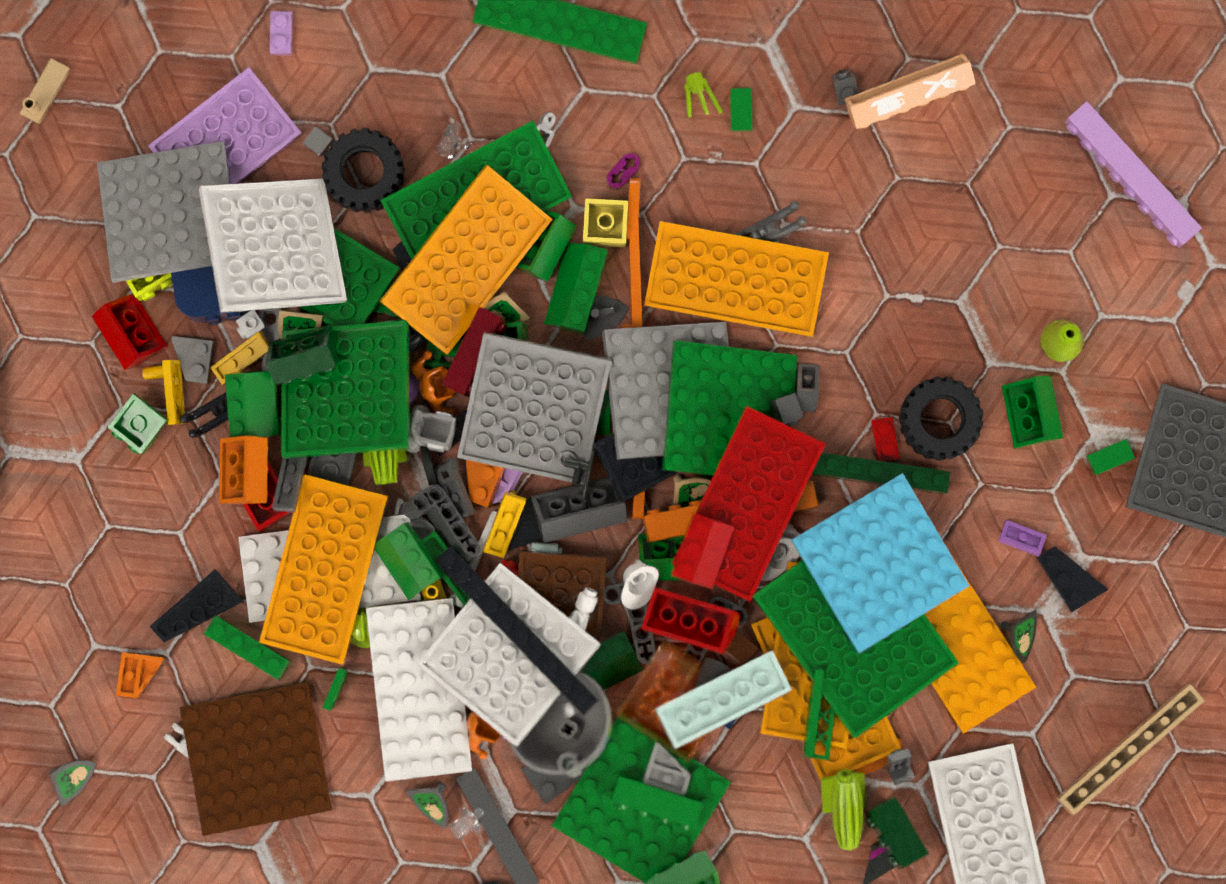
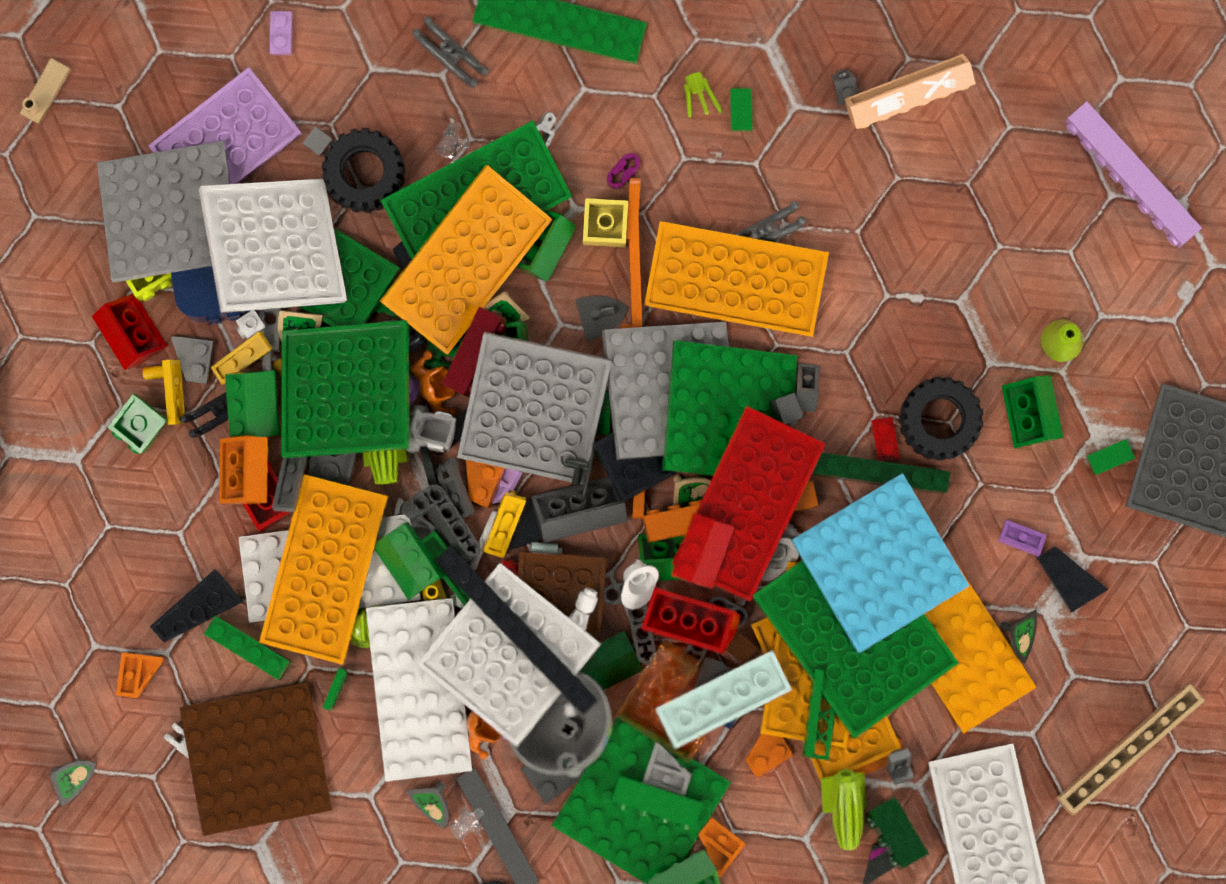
dark green slope [266,325,338,385] -> none
green slope [544,243,608,336] -> none
none -> dark grey piece [412,16,489,88]
none -> orange wing [698,817,746,878]
none -> orange wing [745,734,793,778]

